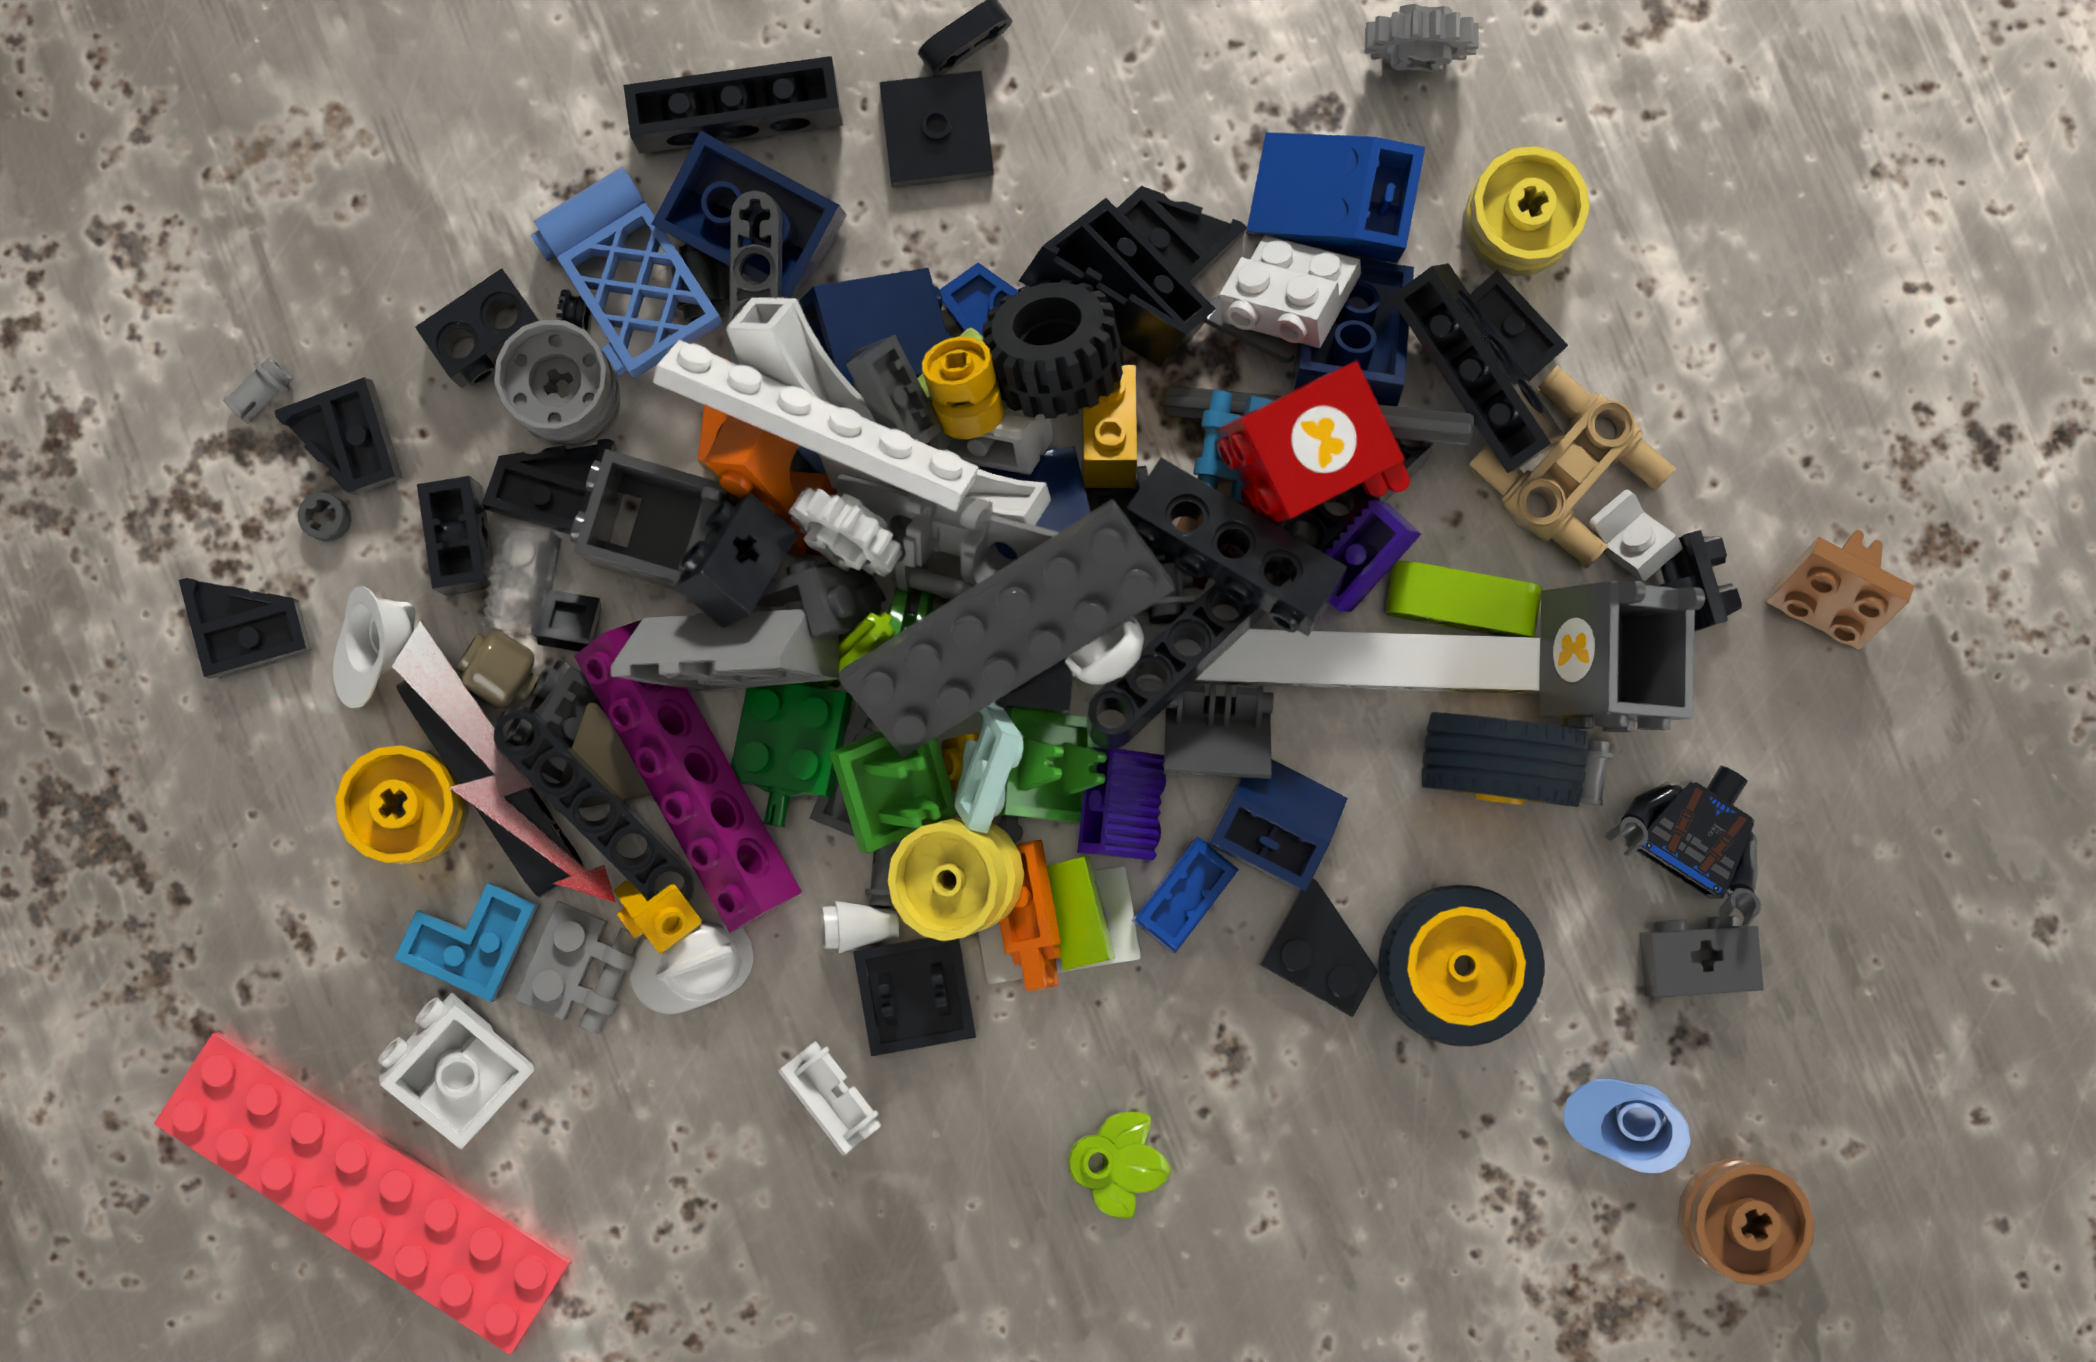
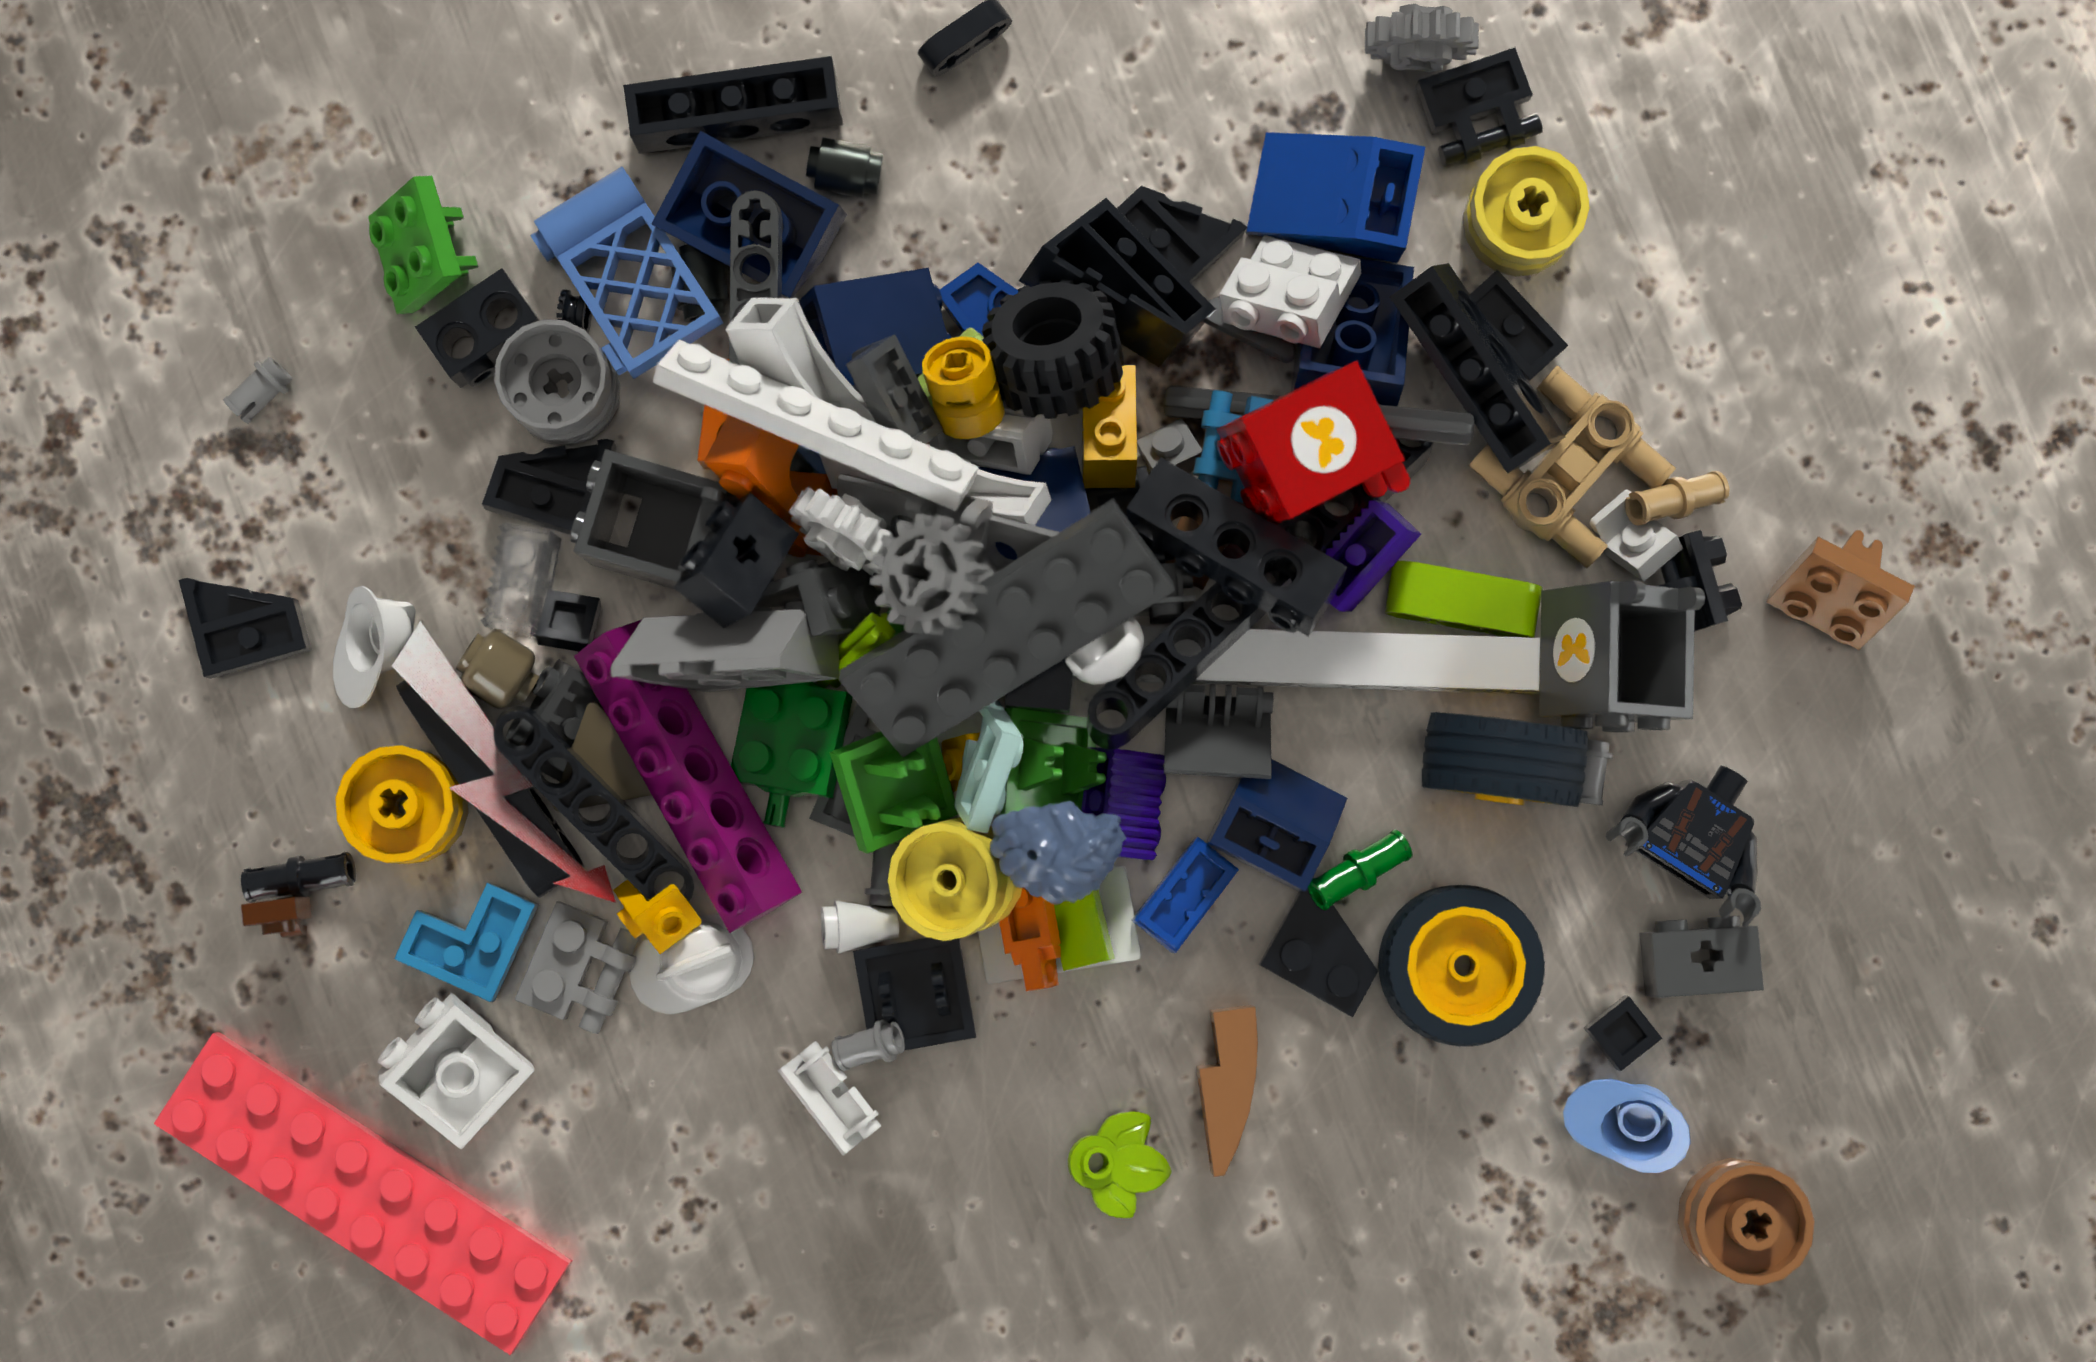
black wing [274,377,403,495] -> none
dark grey bush [298,492,351,542] -> none
black brick [417,476,498,596] -> none
black plate [879,70,994,187] -> none
none -> black pin [241,852,356,903]
none -> reddish brown plate [241,896,312,938]
none -> bright green plate [368,176,479,314]
none -> pearl dark grey brick [806,137,883,198]
none -> light grey pin [832,1019,905,1071]
none -> light grey gear [870,513,989,635]
none -> sand blue hair [990,801,1126,905]
none -> light grey plate [1137,418,1202,473]
none -> medium nougat slope [1196,1005,1258,1177]
none -> green pin [1308,829,1413,911]
none -> black plate [1415,47,1543,166]
none -> black plate [1584,995,1662,1071]
none -> tan pin [1625,471,1730,525]

